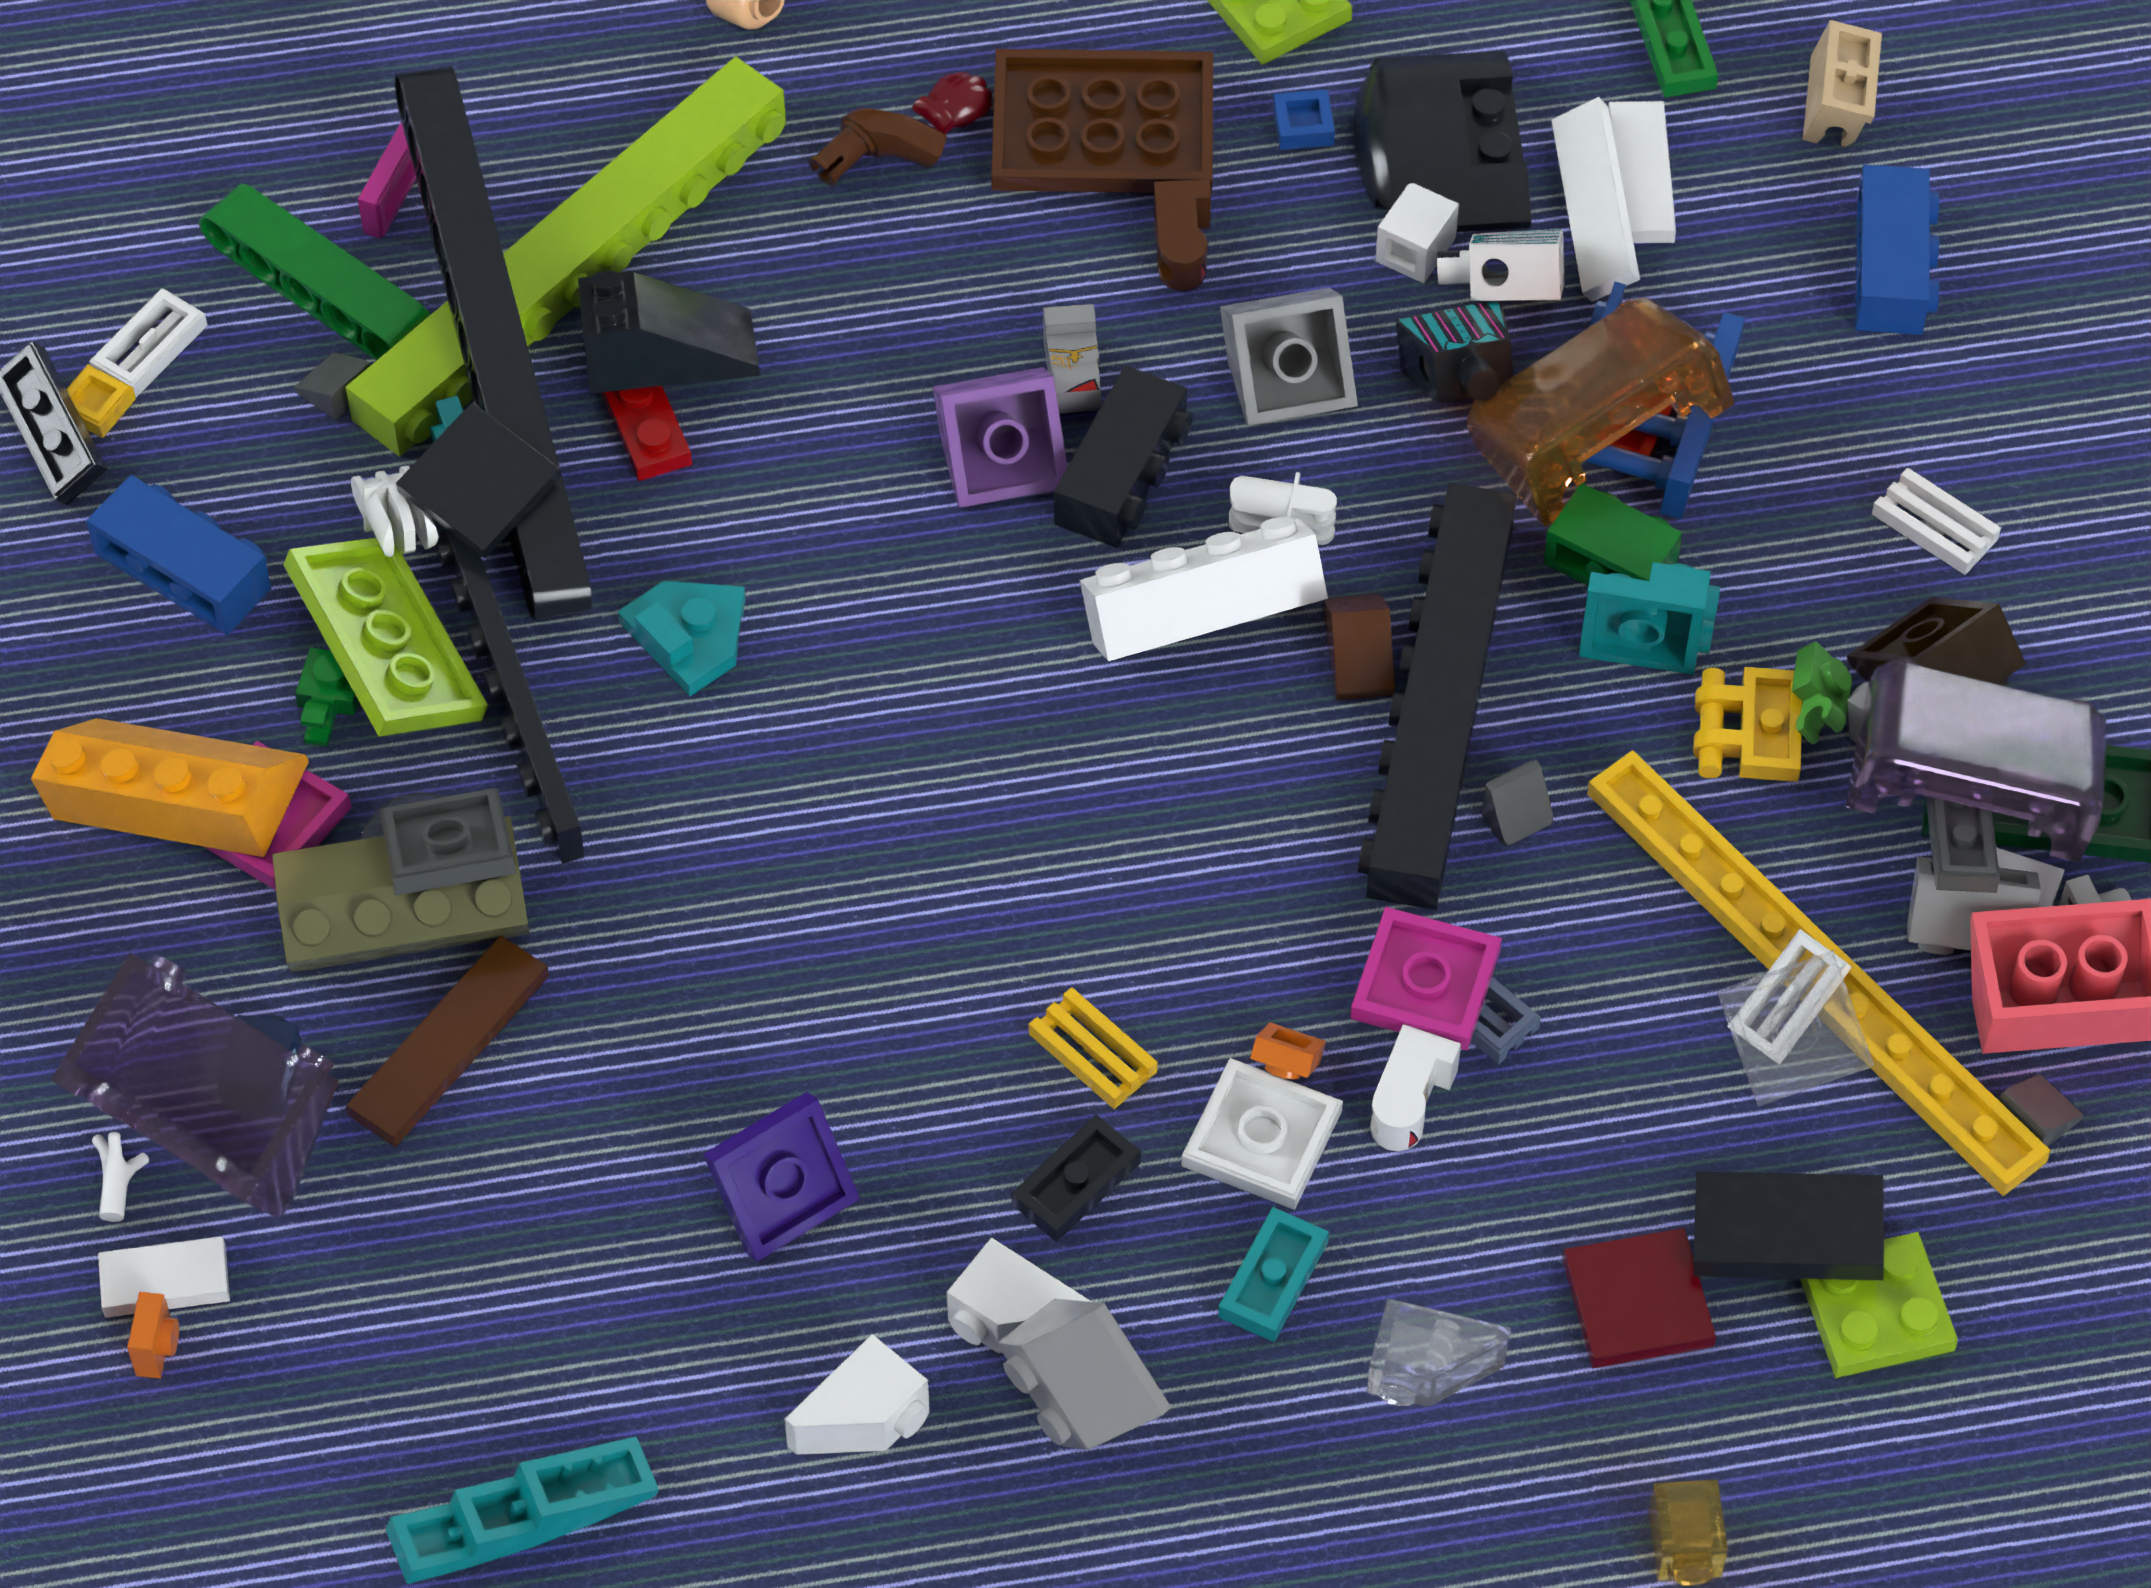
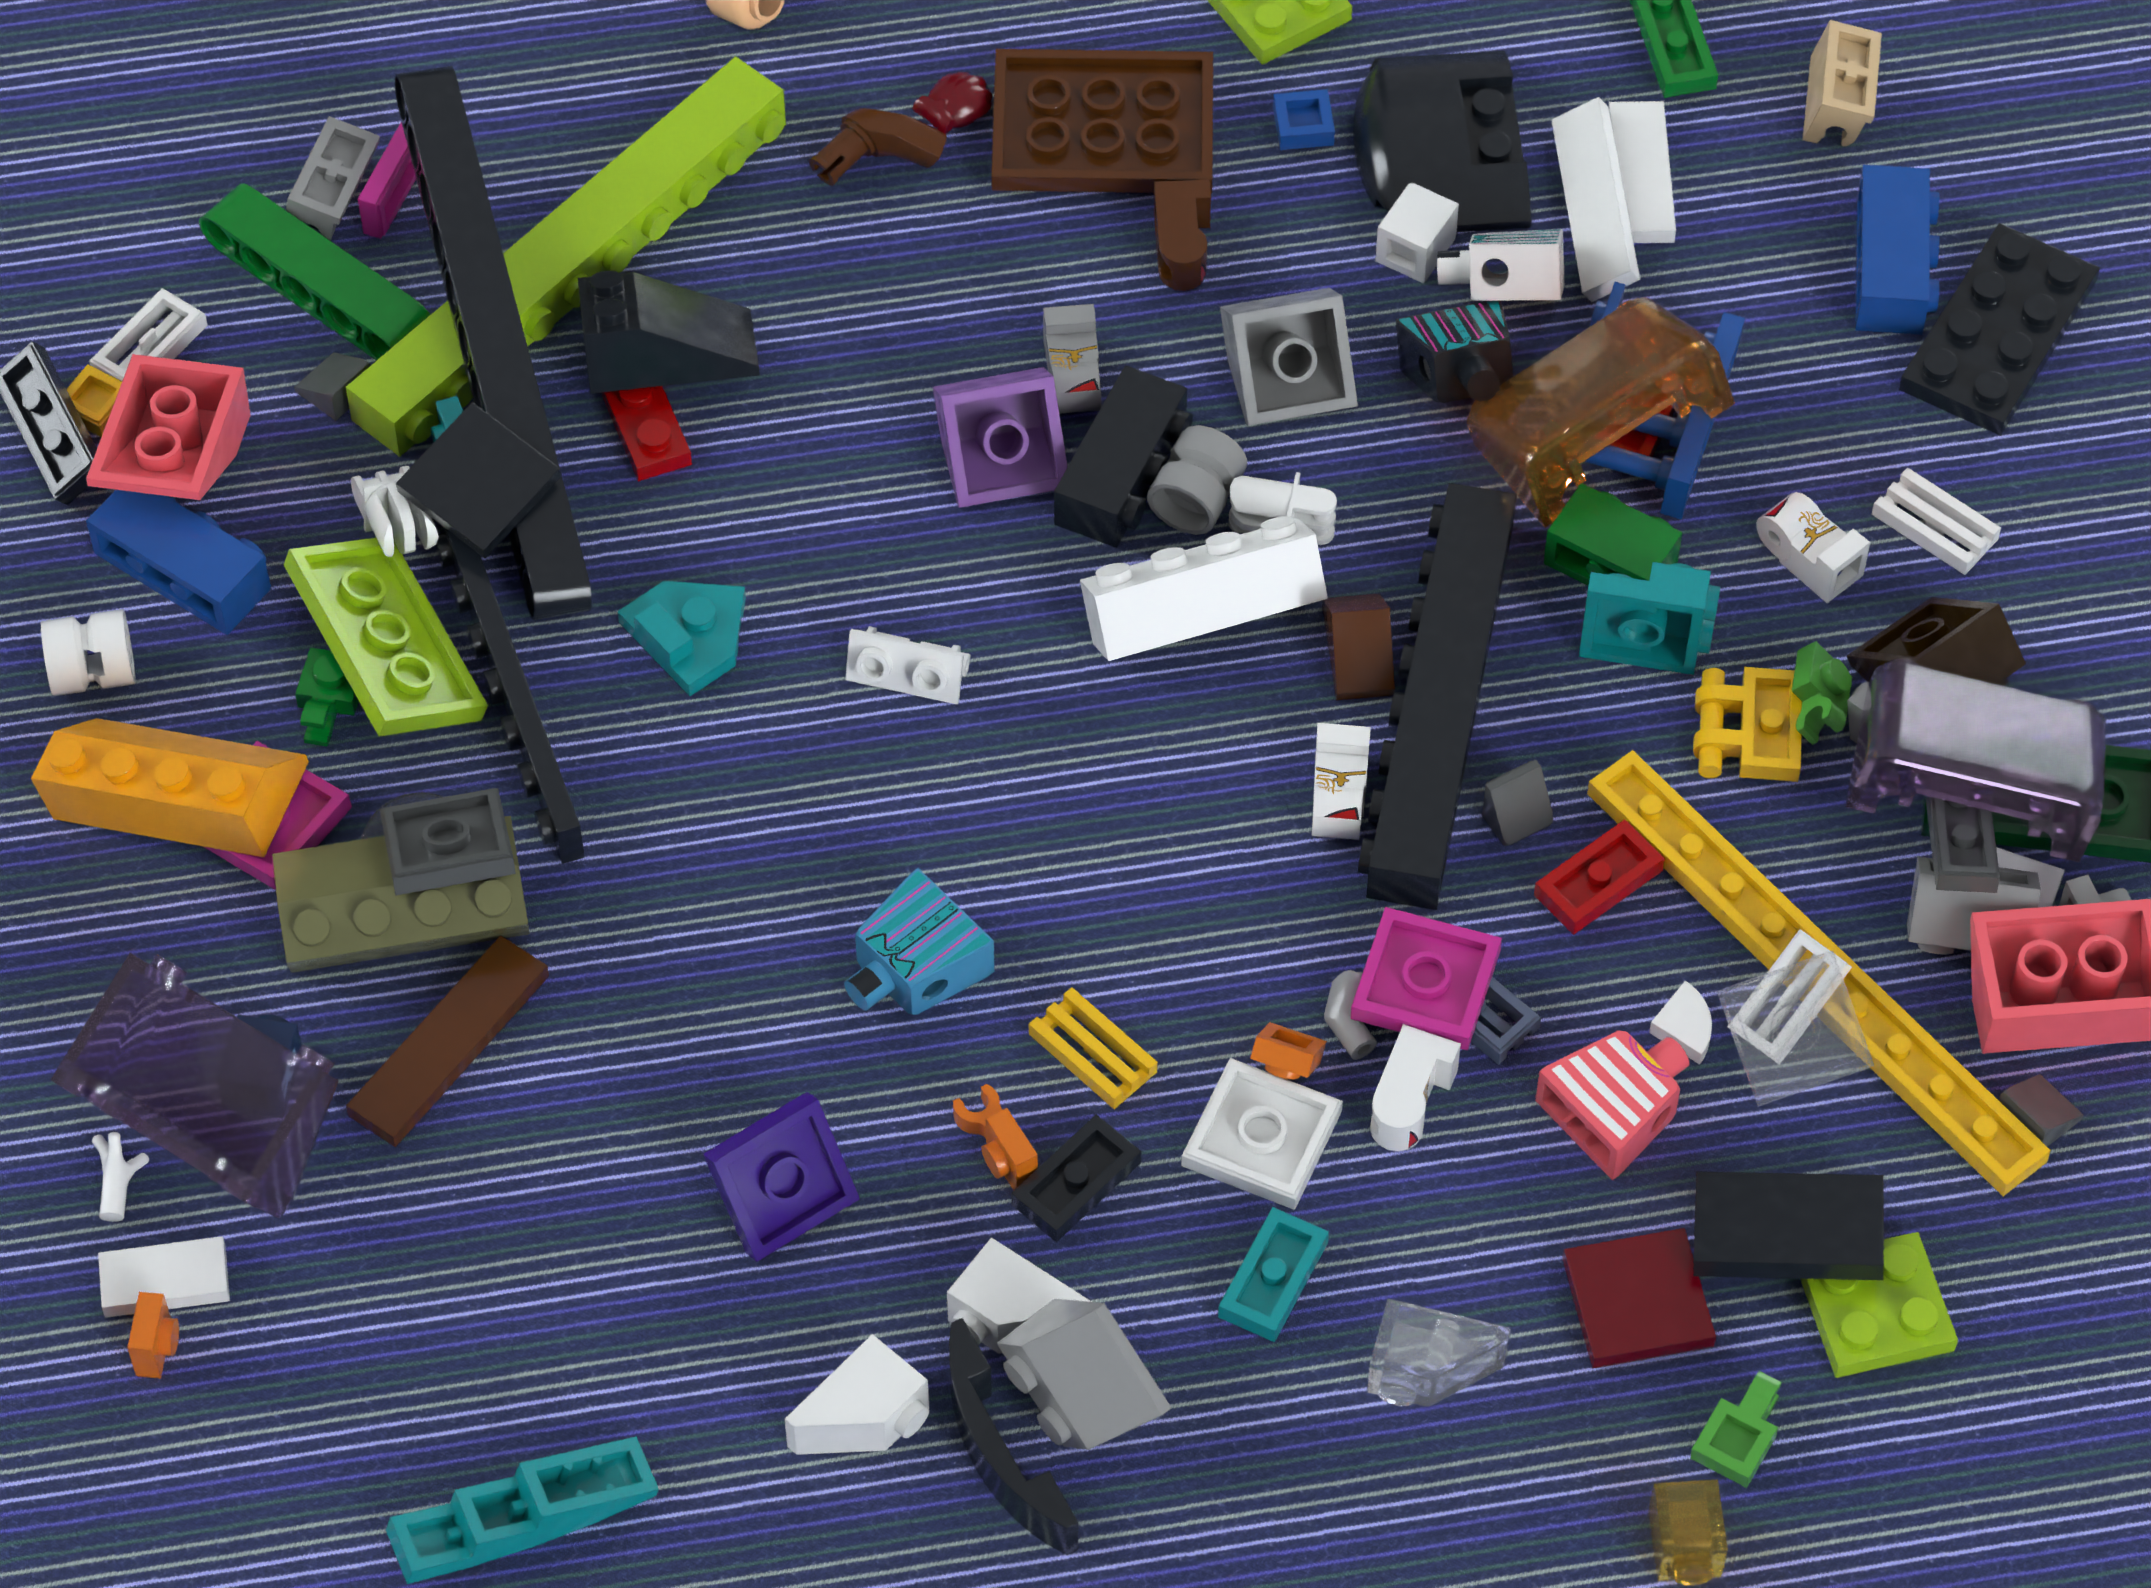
none -> white wheel [41,609,136,696]
none -> coral slope [86,354,251,500]
none -> light grey hinge [286,116,380,240]
none -> dark azure torso [844,868,995,1015]
none -> white hinge [845,626,970,705]
none -> black slope [949,1318,1079,1555]
none -> orange plate [953,1084,1038,1190]
none -> light grey wheel [1147,425,1248,535]
none -> white leg [1312,723,1371,840]
none -> light grey arm [1324,970,1377,1060]
none -> red plate [1534,819,1665,935]
none -> coral torso [1535,1031,1689,1181]
none -> white tile [1649,981,1712,1065]
none -> bright green plate [1690,1371,1782,1488]
none -> white leg [1756,492,1870,603]
none -> black plate [1899,223,2100,436]

